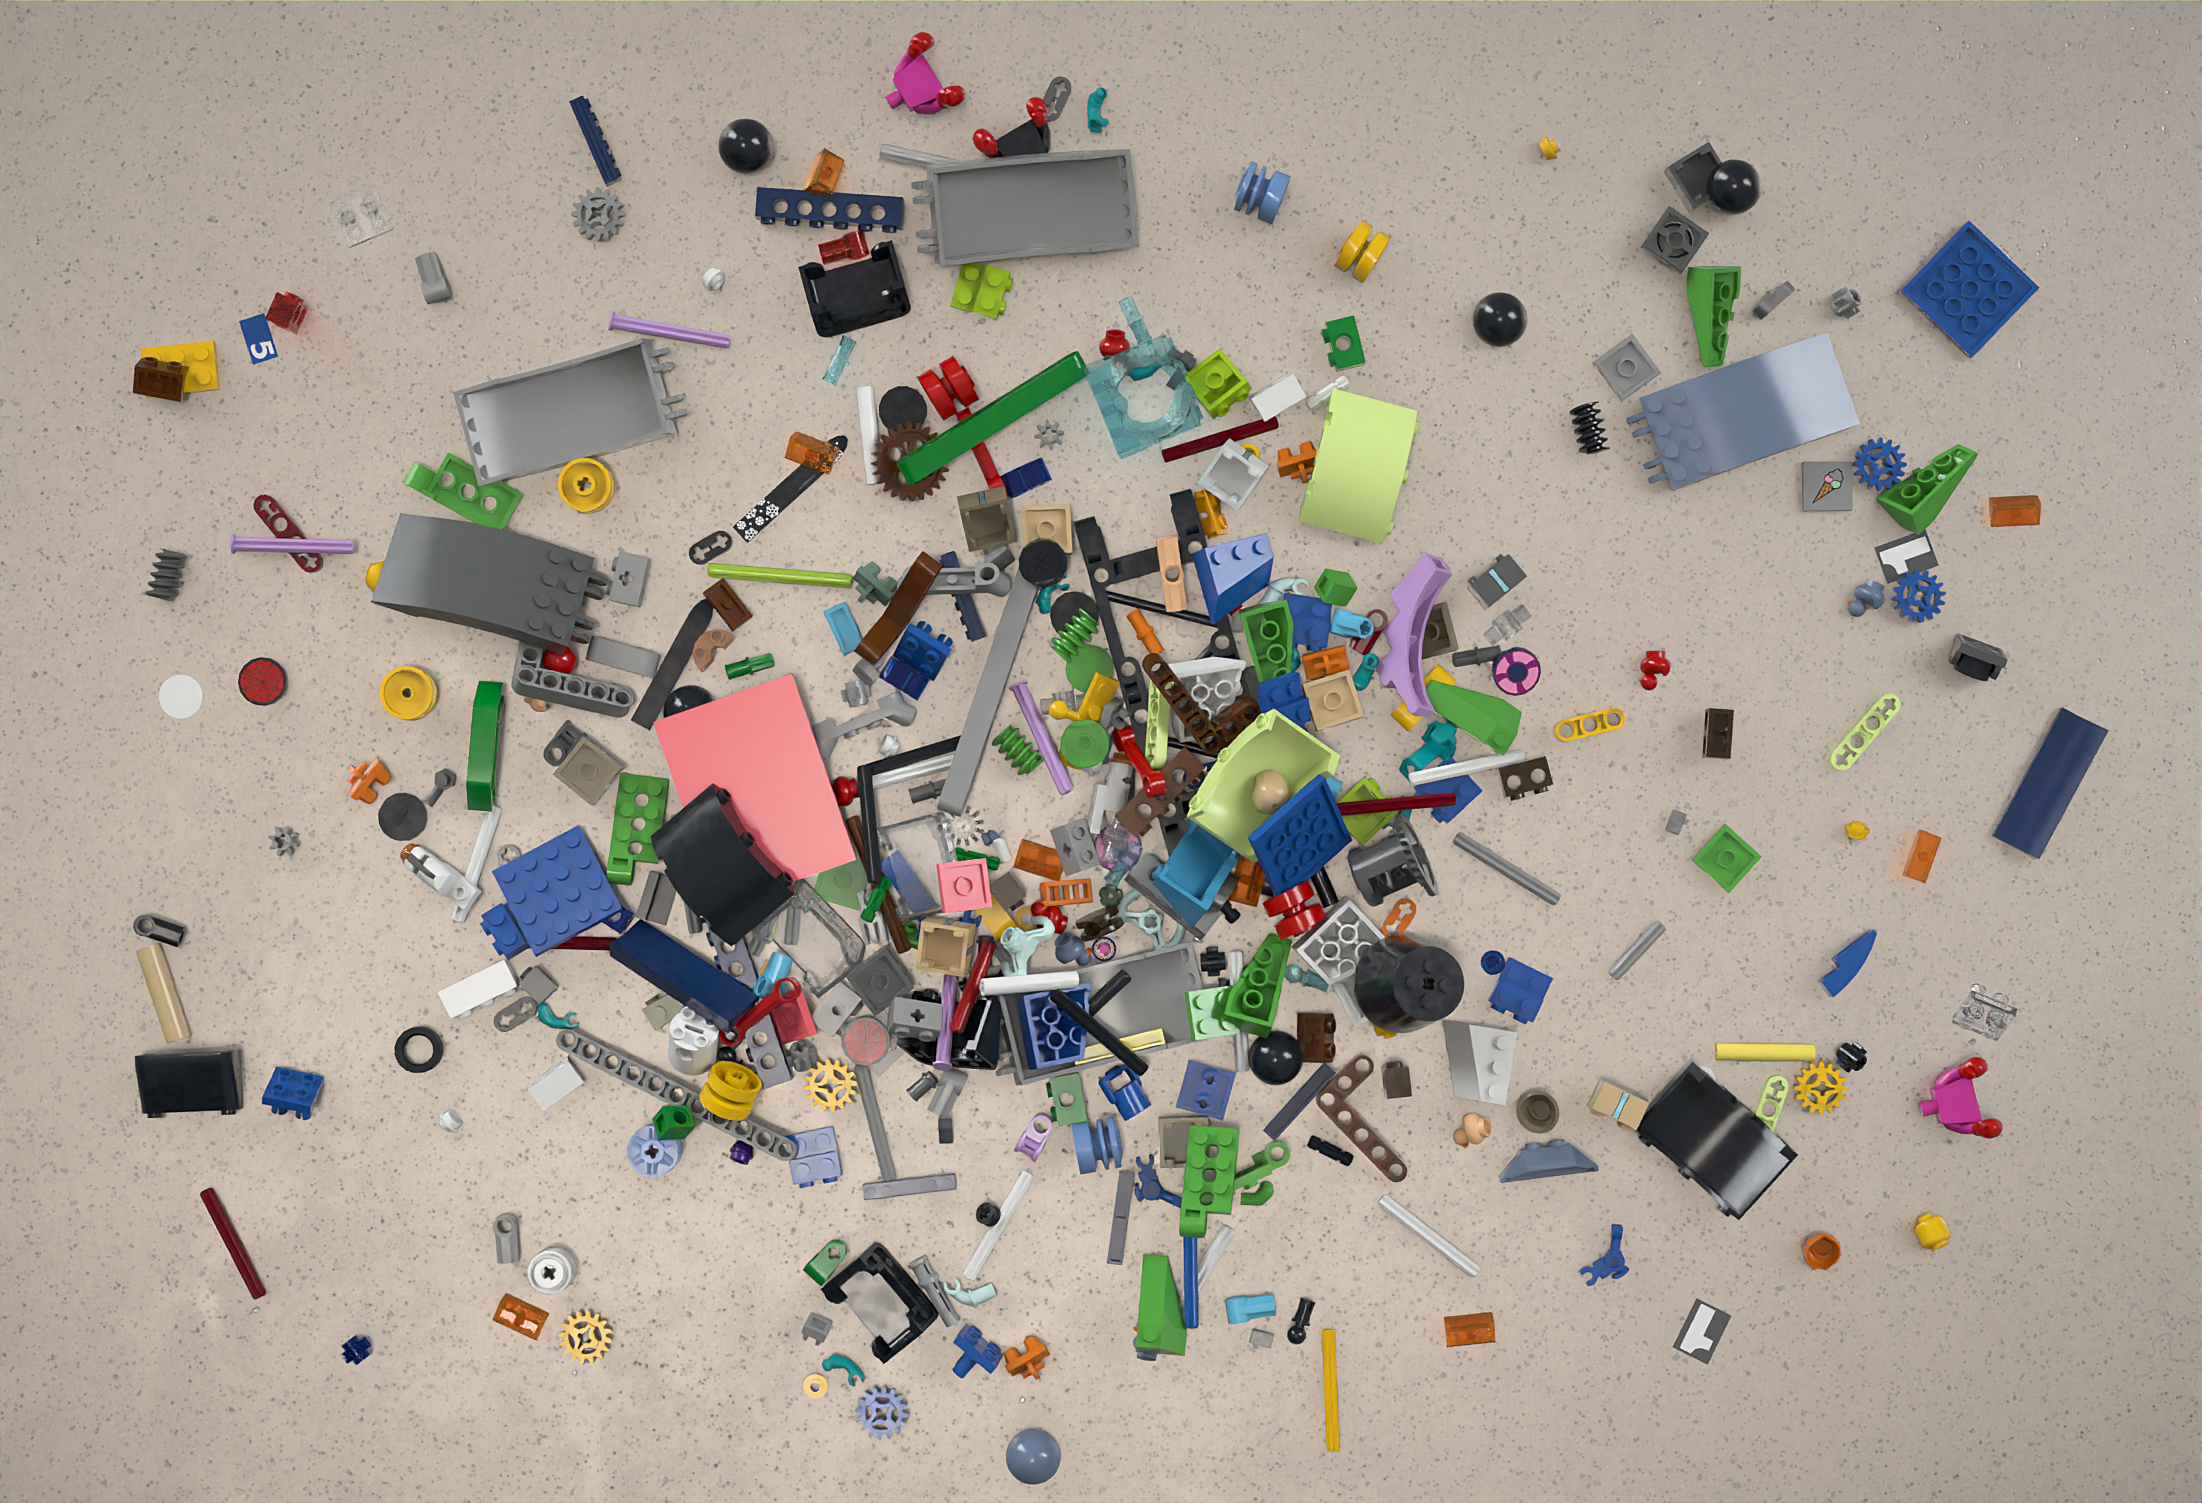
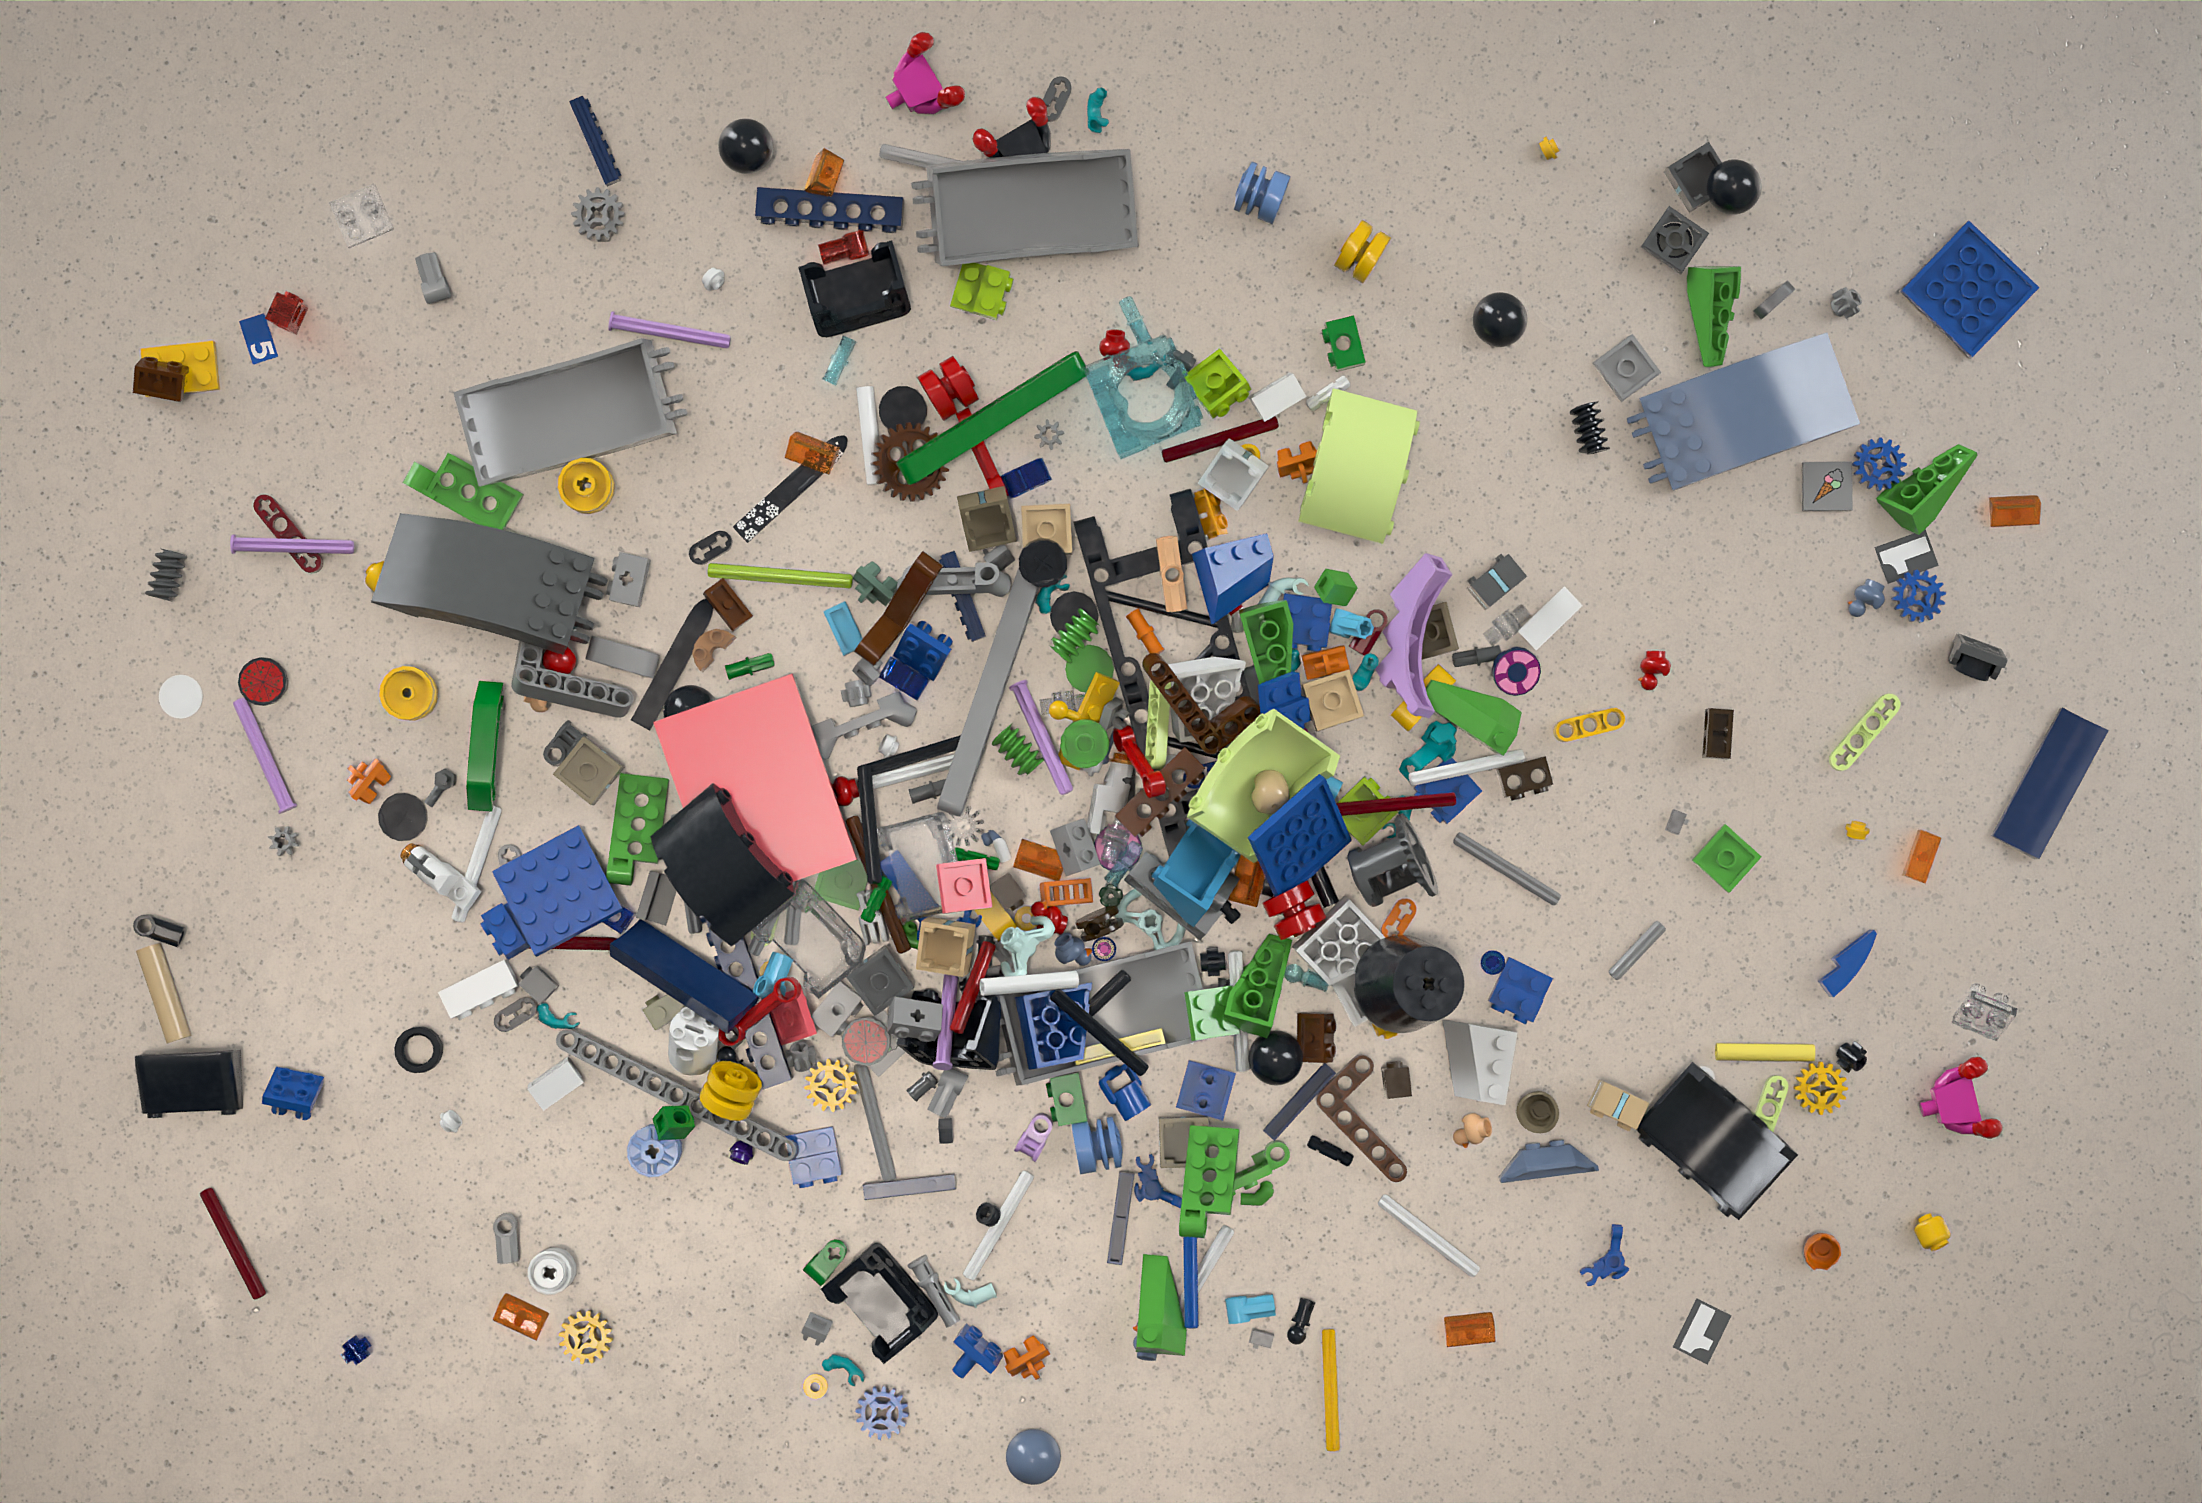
none -> lavender axle [233,698,297,814]
none -> white sticker [1518,586,1583,650]

